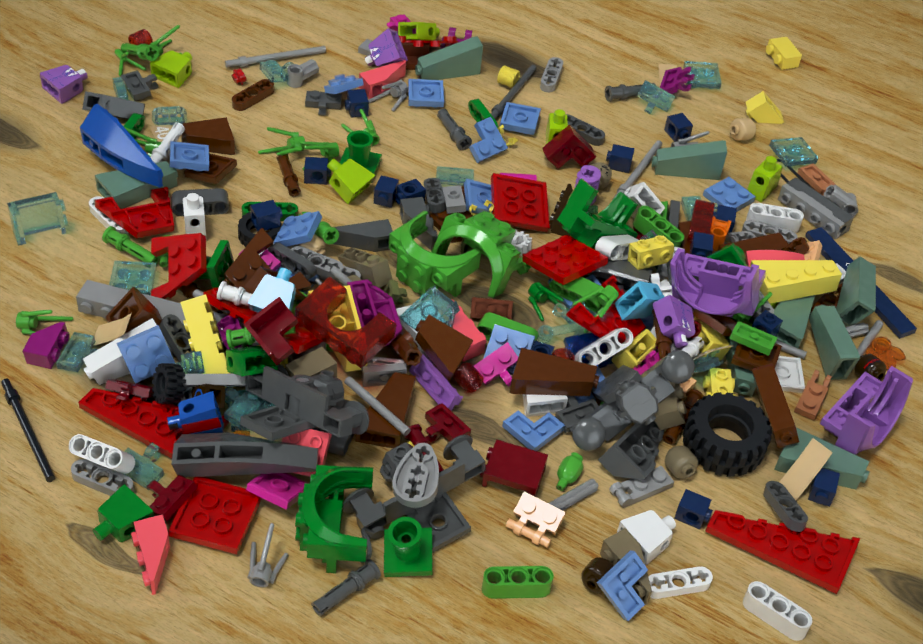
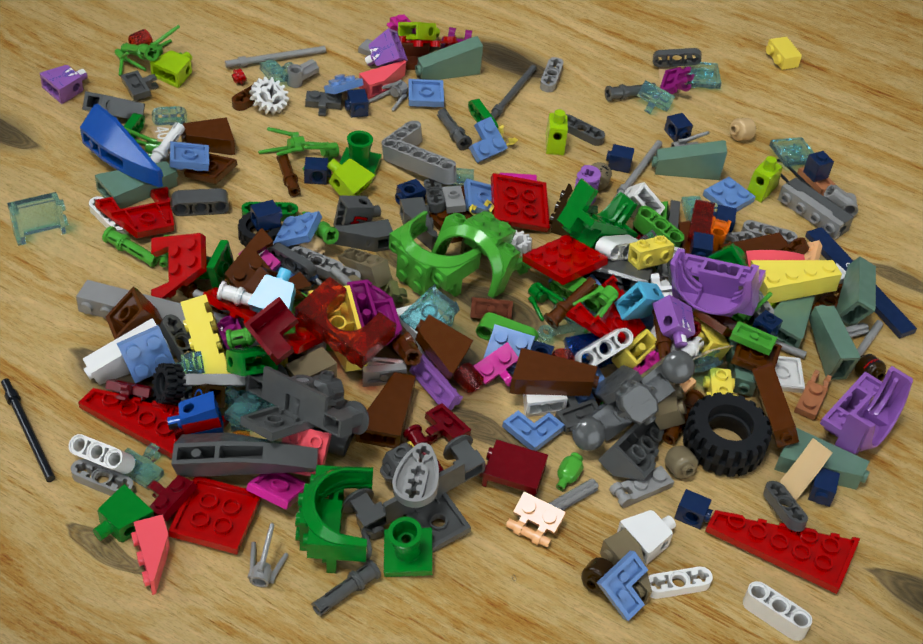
bright green plant [16,310,73,335] -> none
magenta slope [22,322,70,369] -> none
clear light blue plate [56,332,98,372] -> none
tan sticker [91,313,132,347] -> none
clear light blue plate [109,261,157,296] -> none
clear light blue beam [112,77,128,100] -> none
white torso [183,193,207,242] -> none
bright green plant [341,109,380,147] -> none
light grey bar [344,376,411,436] -> none
dark blue brick [373,175,399,208] -> none
coral slope [448,299,486,362] -> none
bright green beam [481,566,554,599] -> none
light yellow piece [497,65,520,88] -> none
medium blue plate [500,102,541,135] -> none
dark red panel [542,125,597,169] -> none
light yellow slope [746,91,784,124] -> none
white beam [746,203,804,233] -> none
clear orange plate [865,336,906,371] -> none
none -> white gear [249,76,289,115]
none -> dark grey torso [333,195,381,227]
none -> light grey beam [381,121,457,185]
none -> reddish brown pin [544,277,598,329]
none -> dark grey beam [652,48,702,67]
none -> dark blue brick [803,151,834,182]

